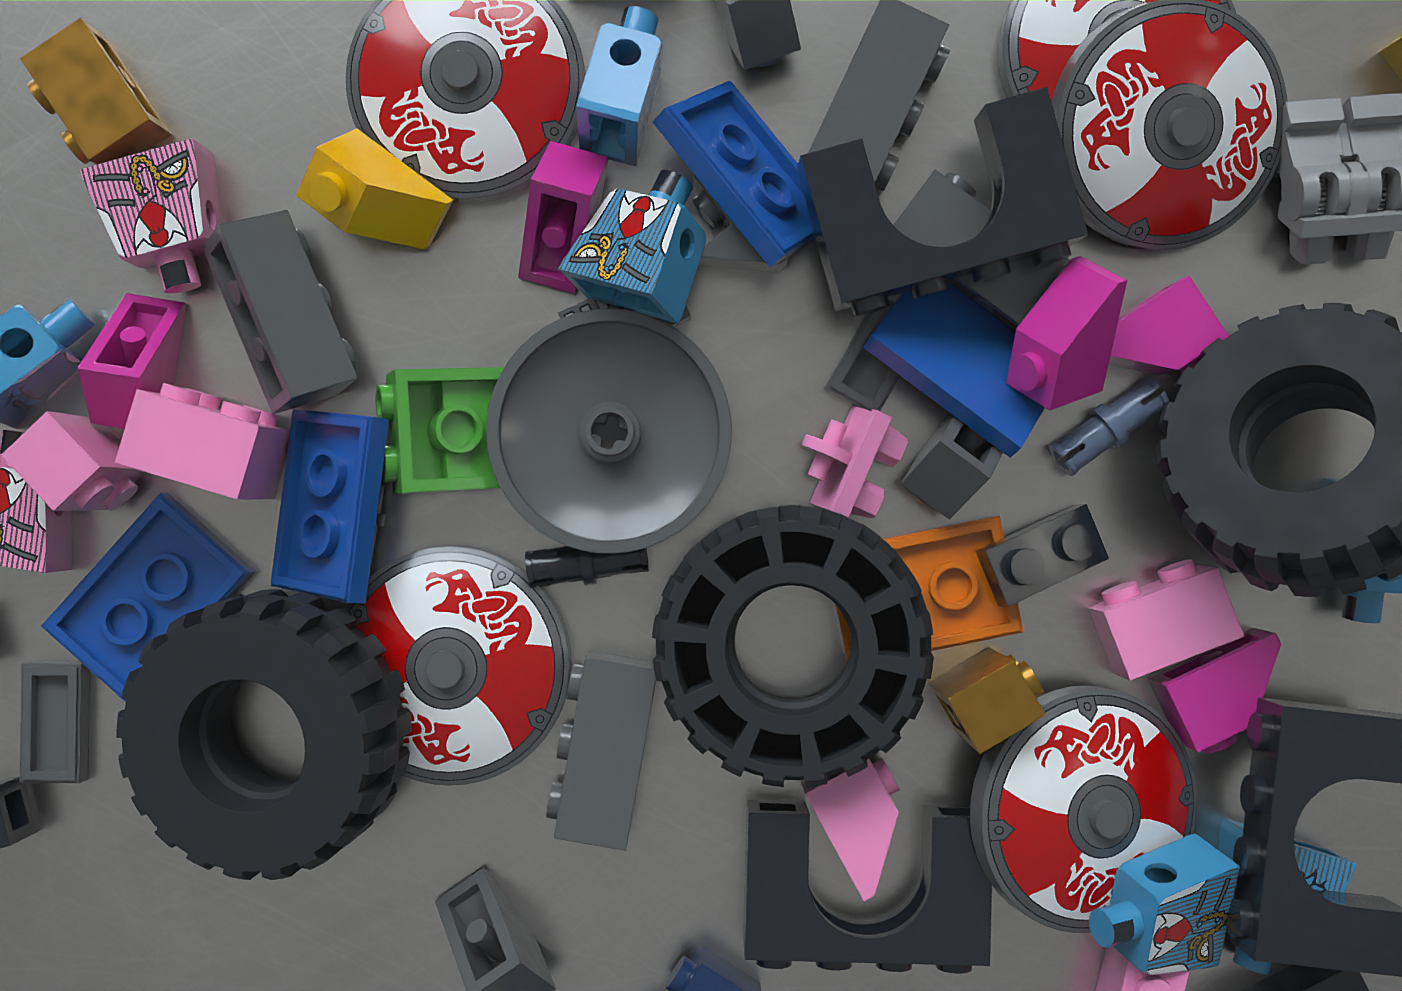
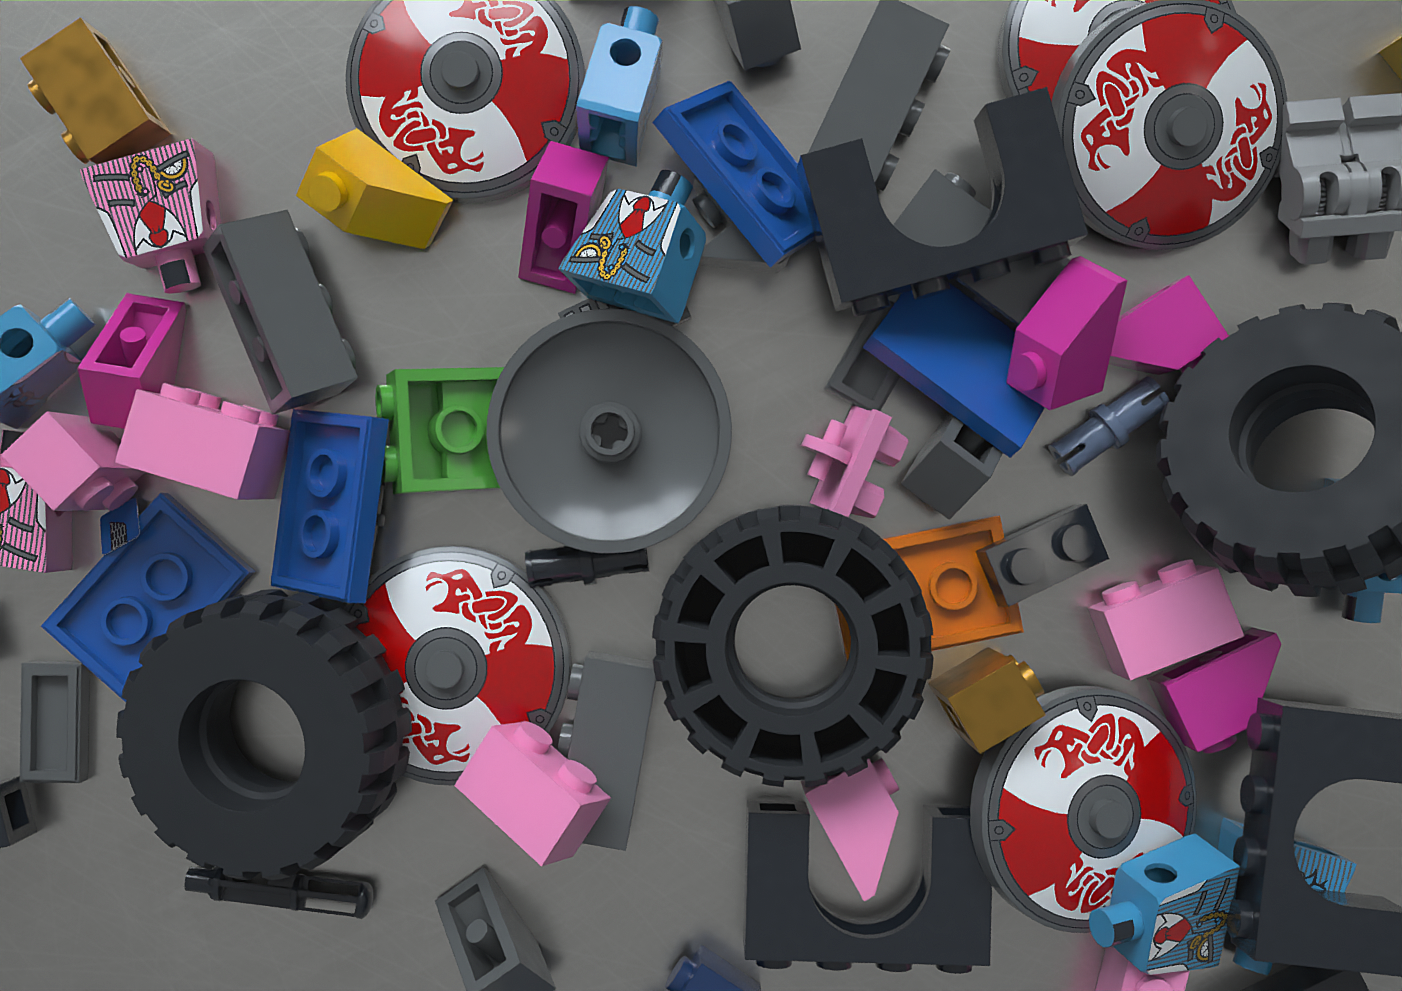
none -> blue sticker [100,498,140,555]
none -> black piece [184,866,373,919]
none -> bright pink brick [454,721,611,866]

